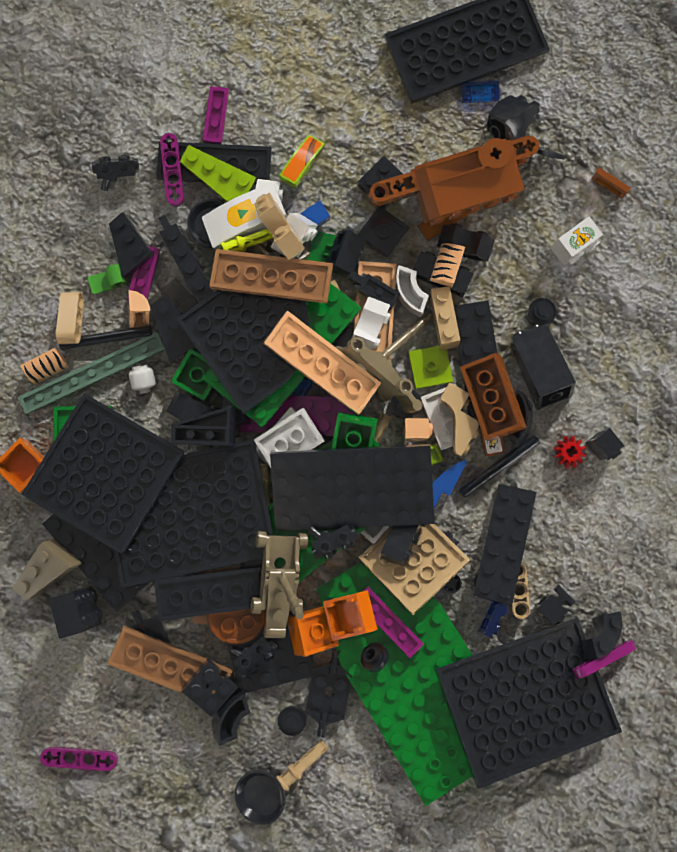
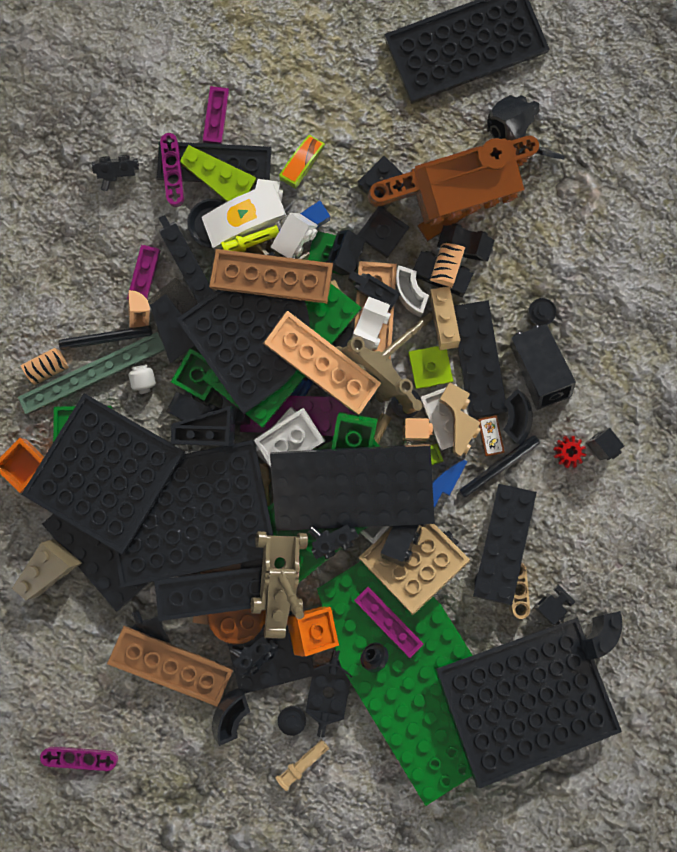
black brick [49,586,103,639] -> none
tan beam [56,292,84,344] -> none
bright green panel [87,264,127,294] -> none
black wing [109,212,154,279] -> none
black piece [182,658,238,717] -> none
black piece [235,770,286,825] -> none
tan arch [254,192,305,260] -> none
orange container [323,590,378,641] -> none
black wheel [443,575,462,593] -> none
dark orange brick [460,353,527,441] -> none
clear blue tile [461,81,500,103] -> none
clear blue plate [479,602,508,638] -> none
white brick [551,217,603,266] -> none
magenta beam [572,639,636,679] -> none
dark orange tile [591,167,631,198] -> none

